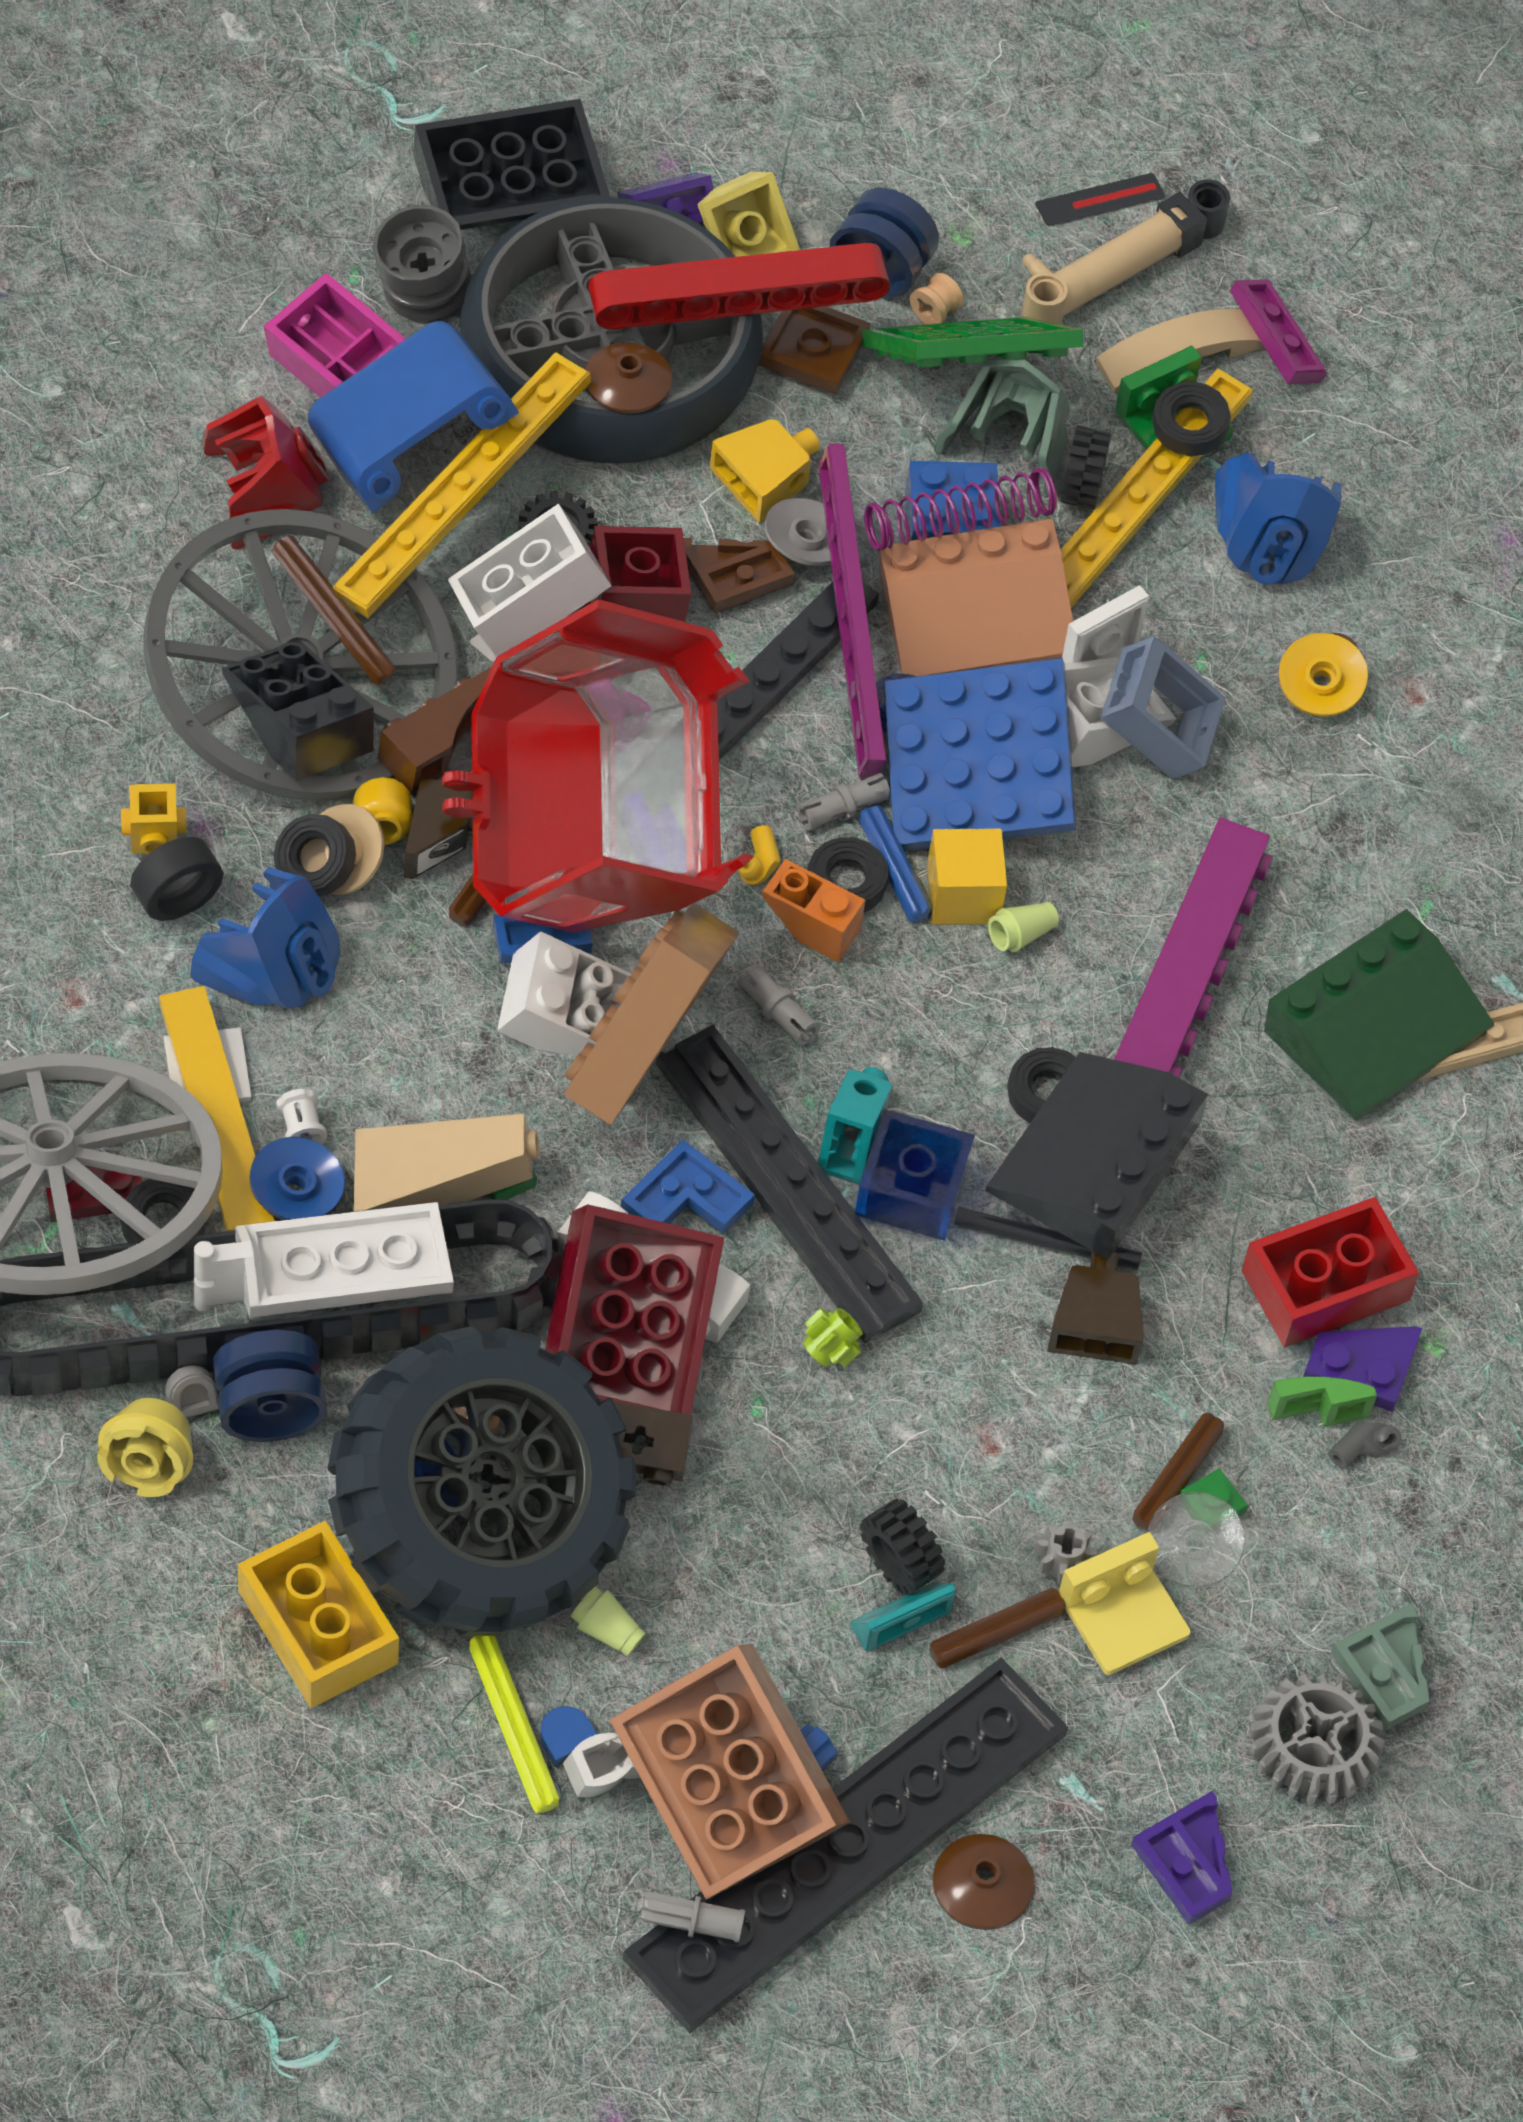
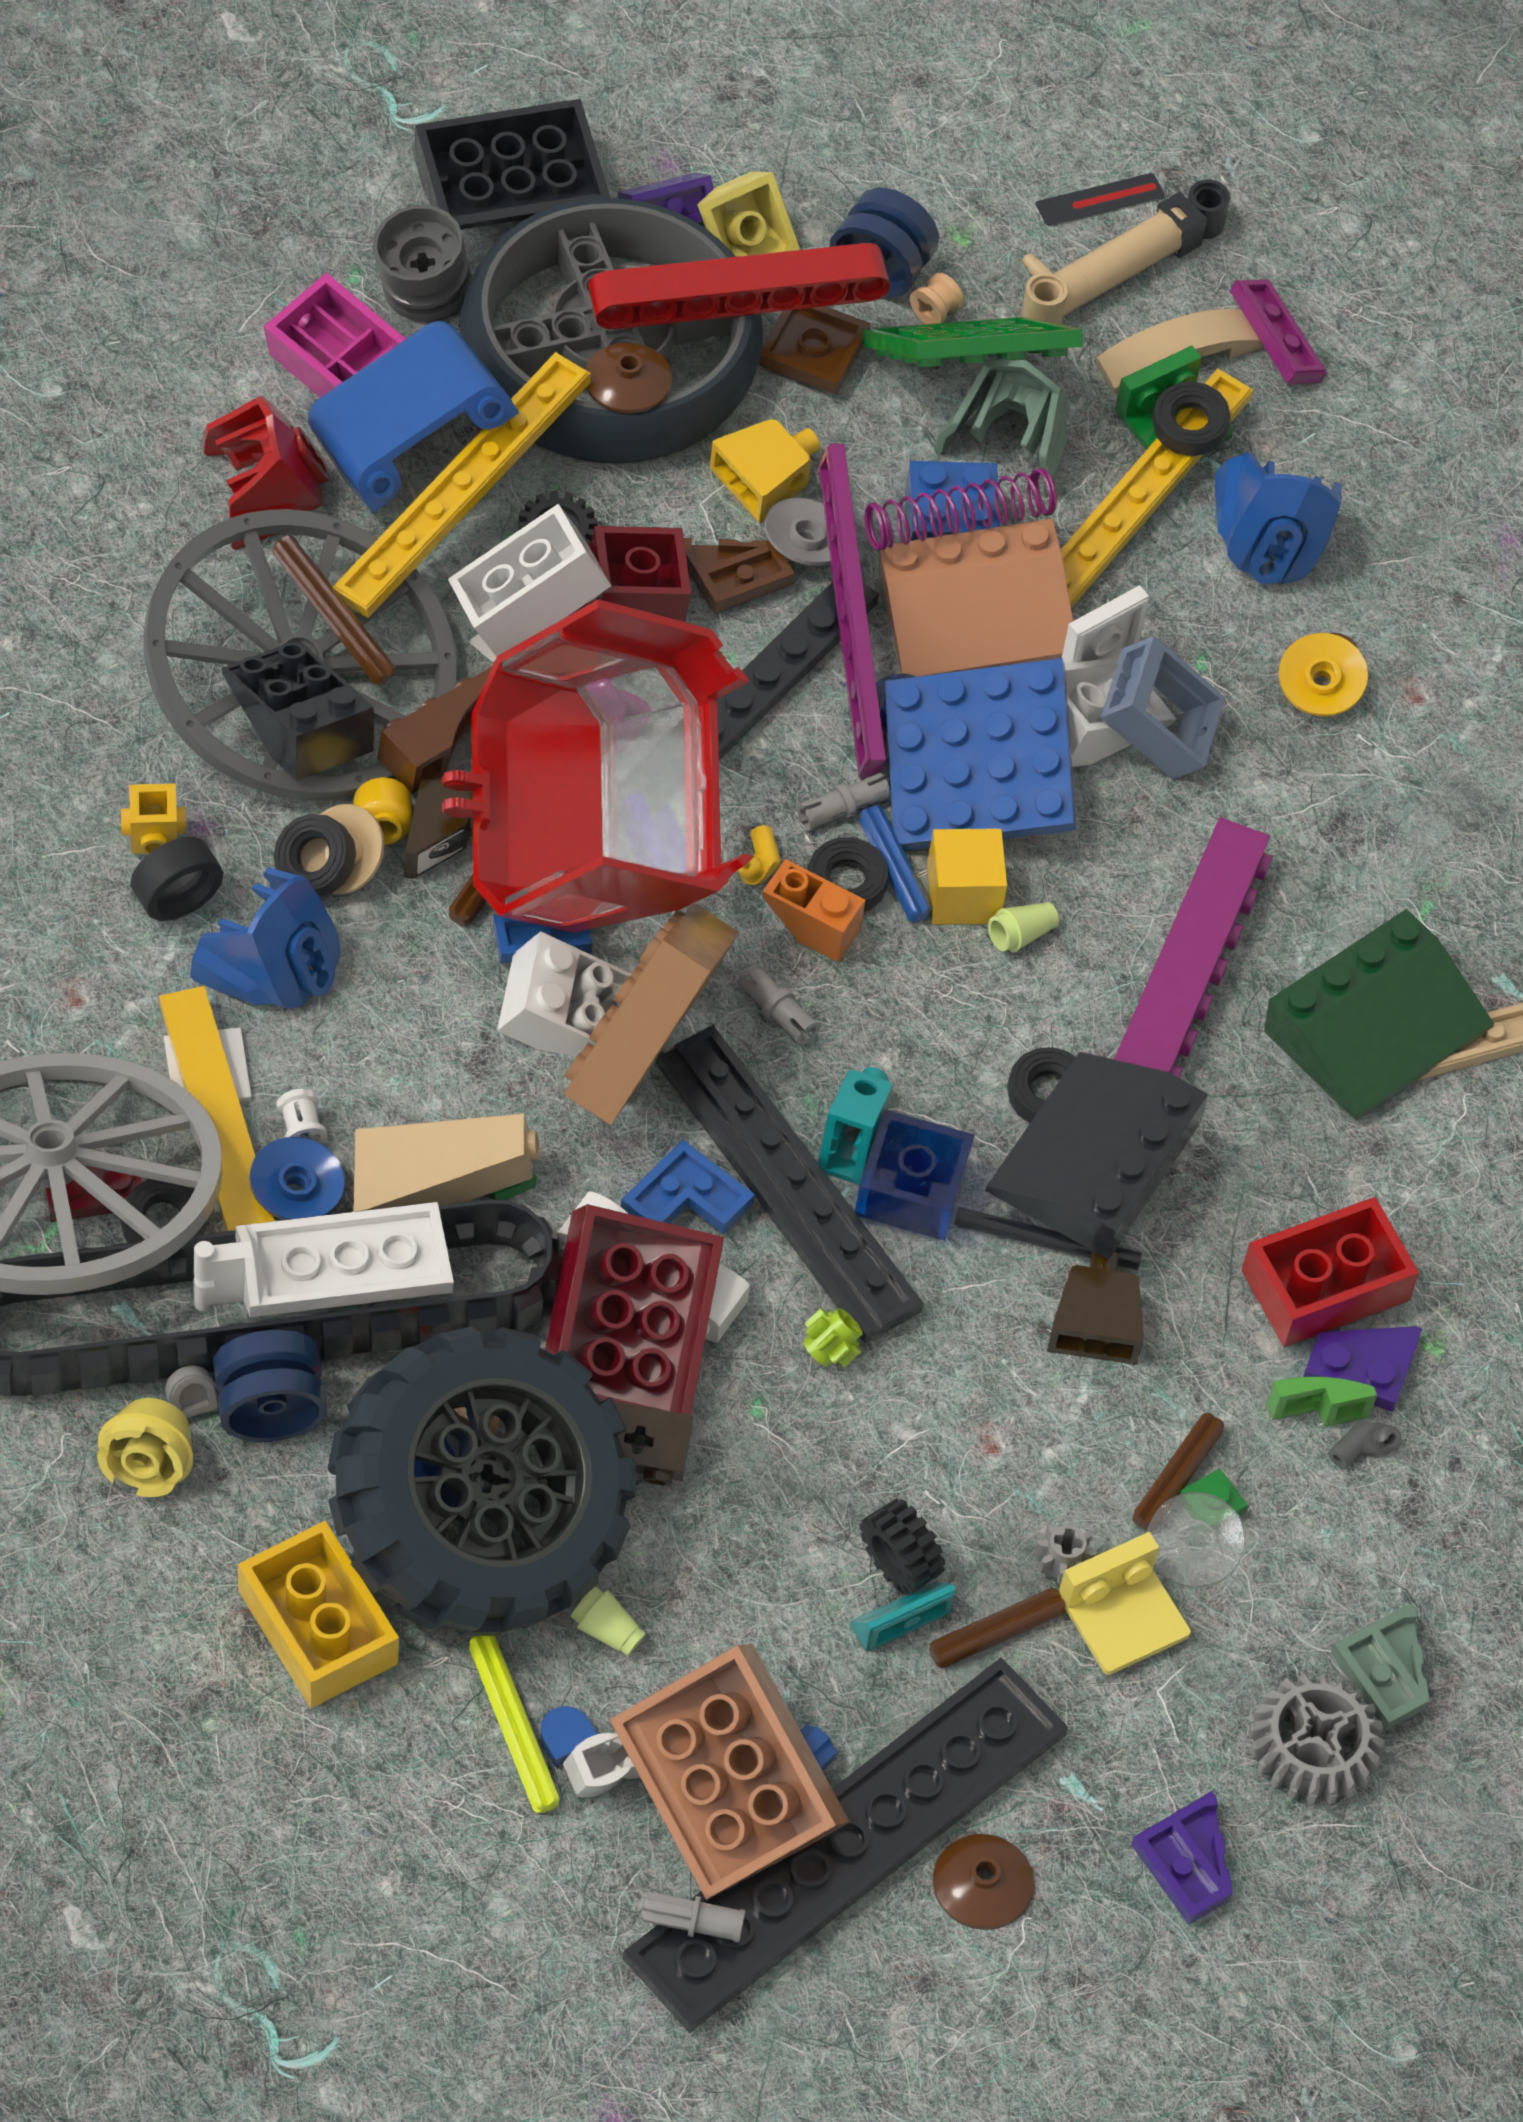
black tyre [1060,425,1112,510] -> none

